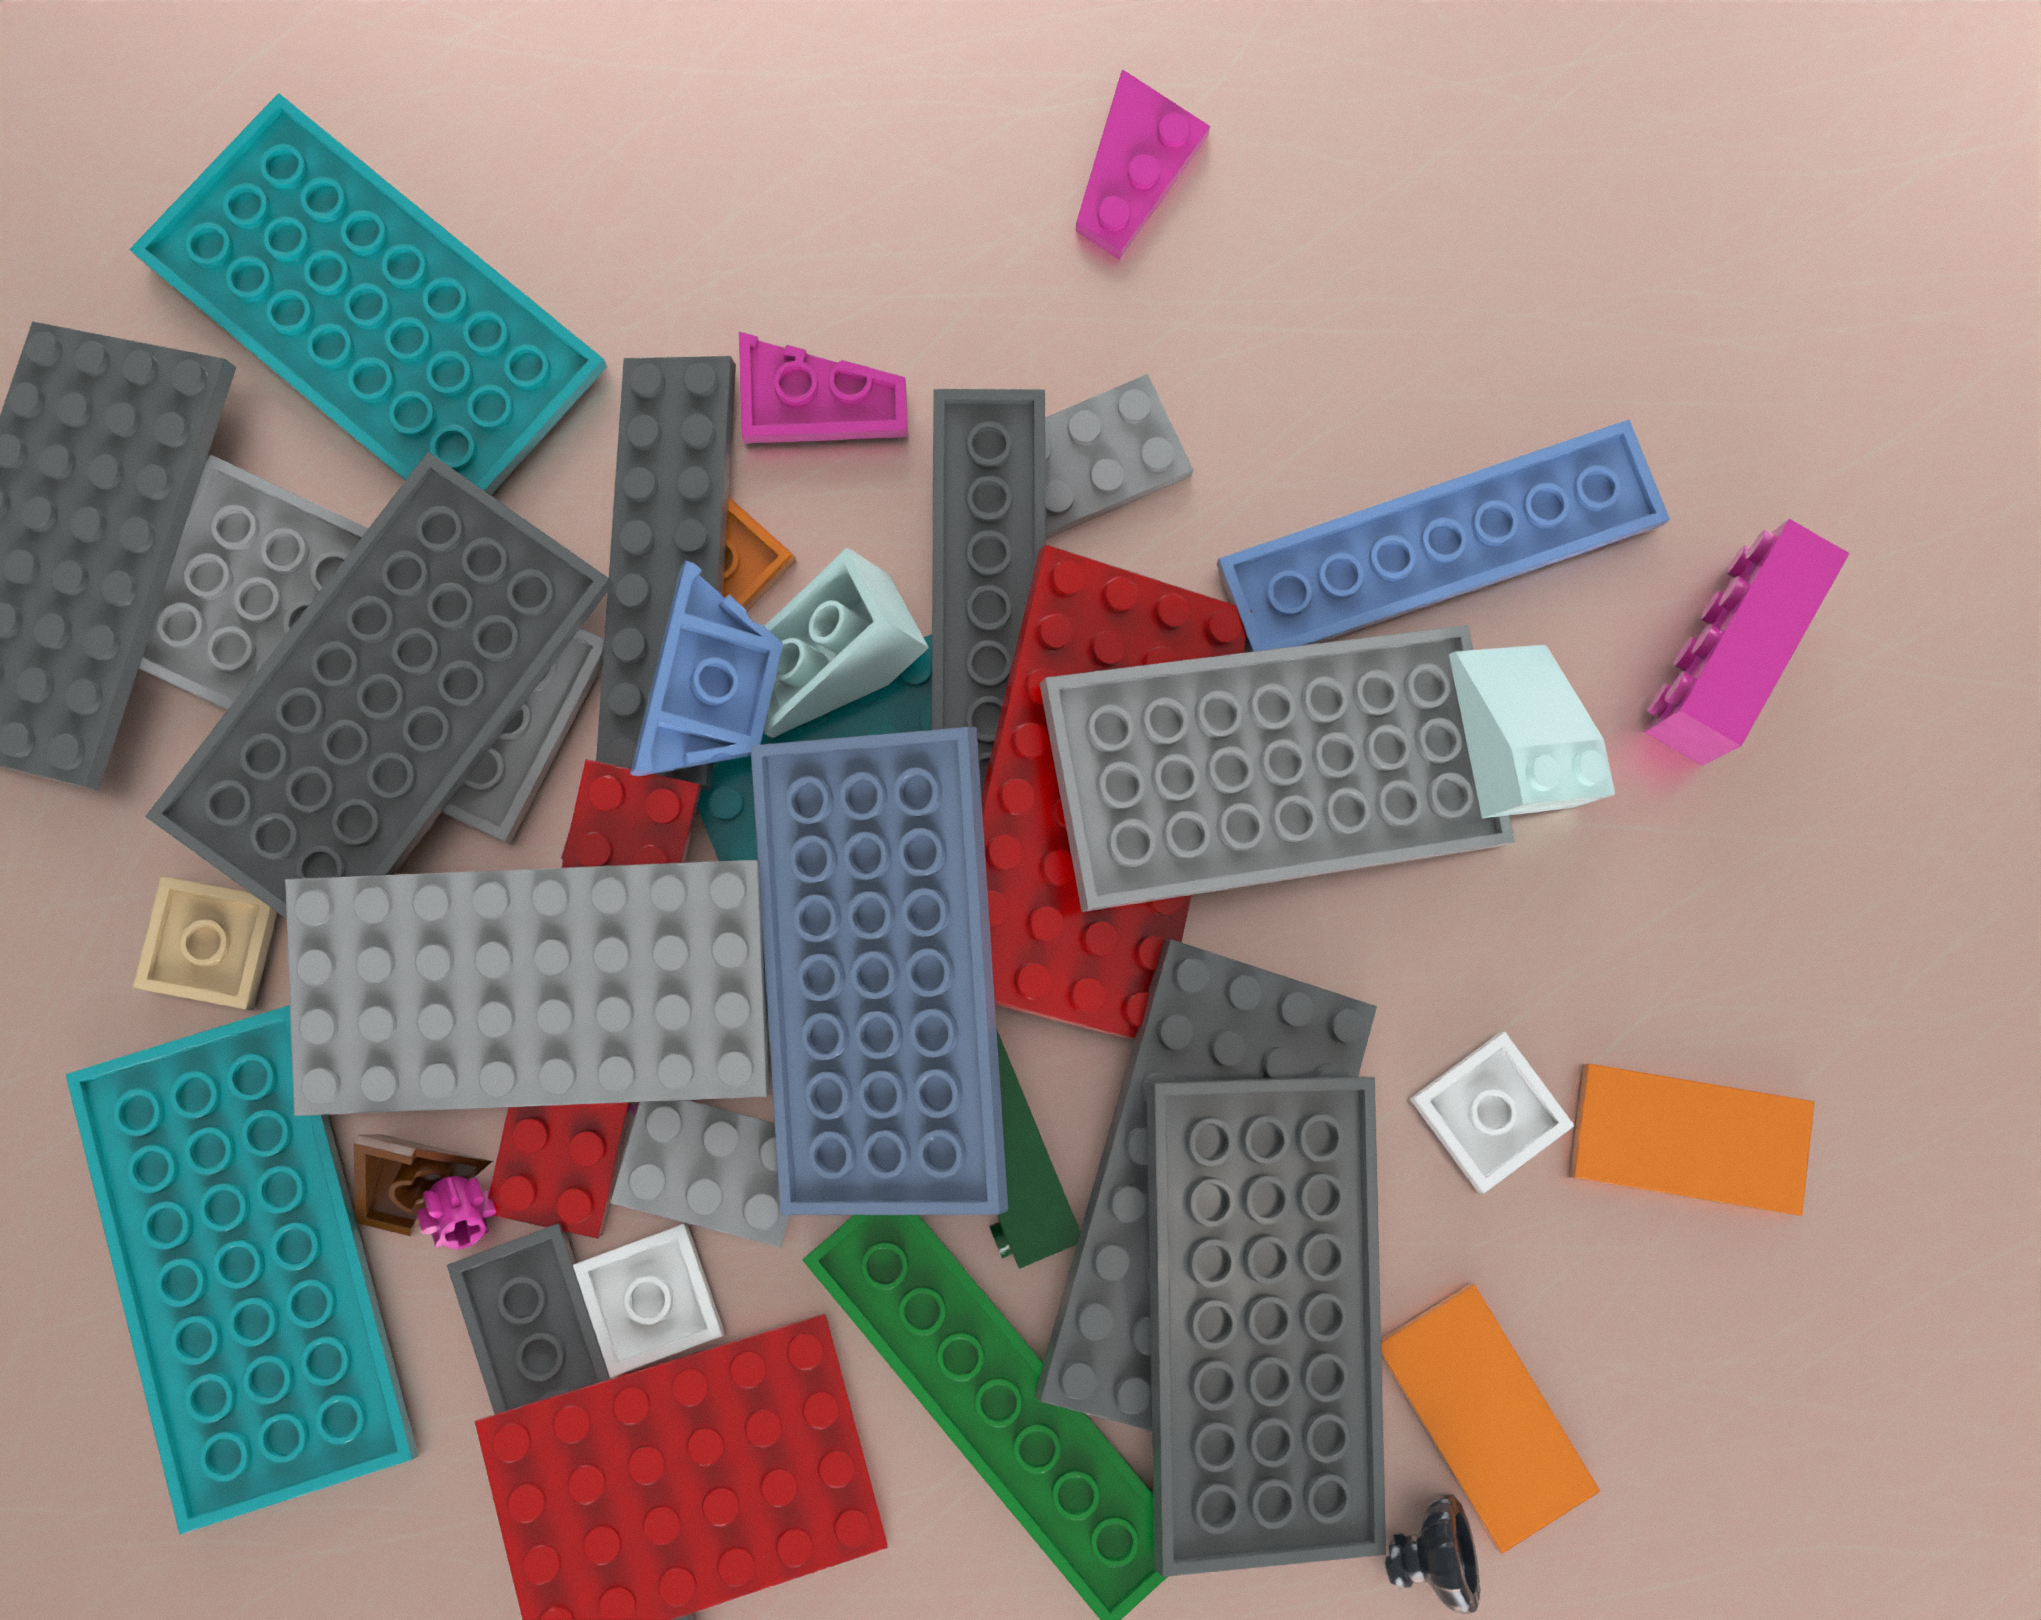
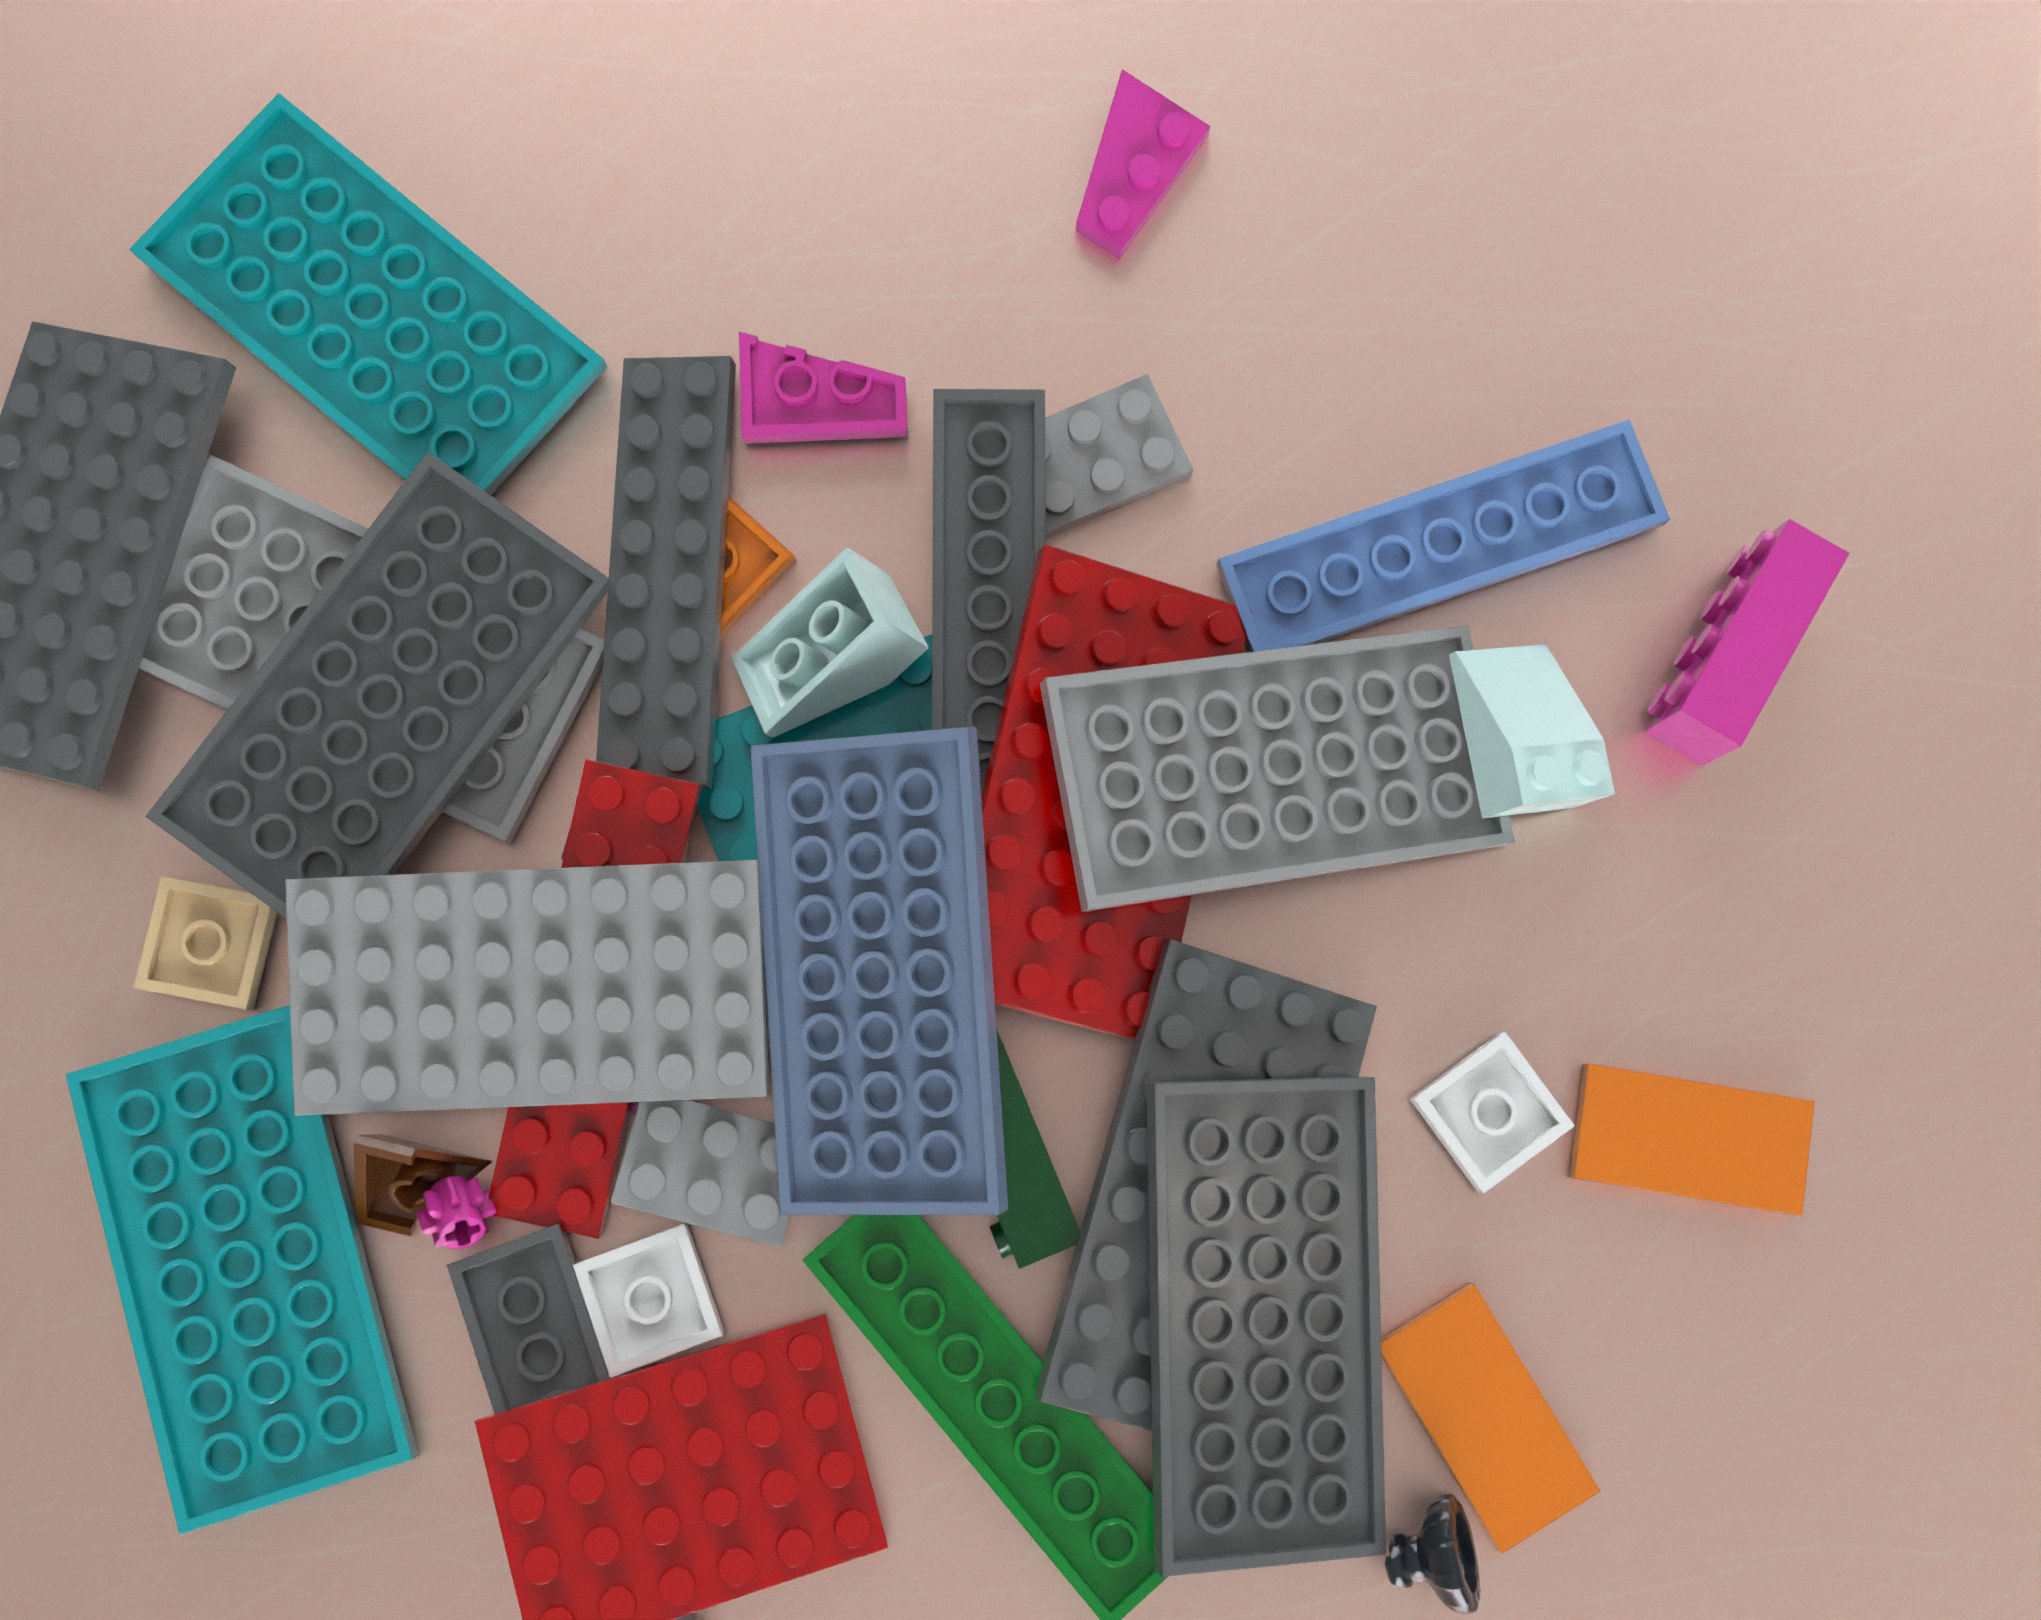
medium blue wing [630,561,783,776] -> none

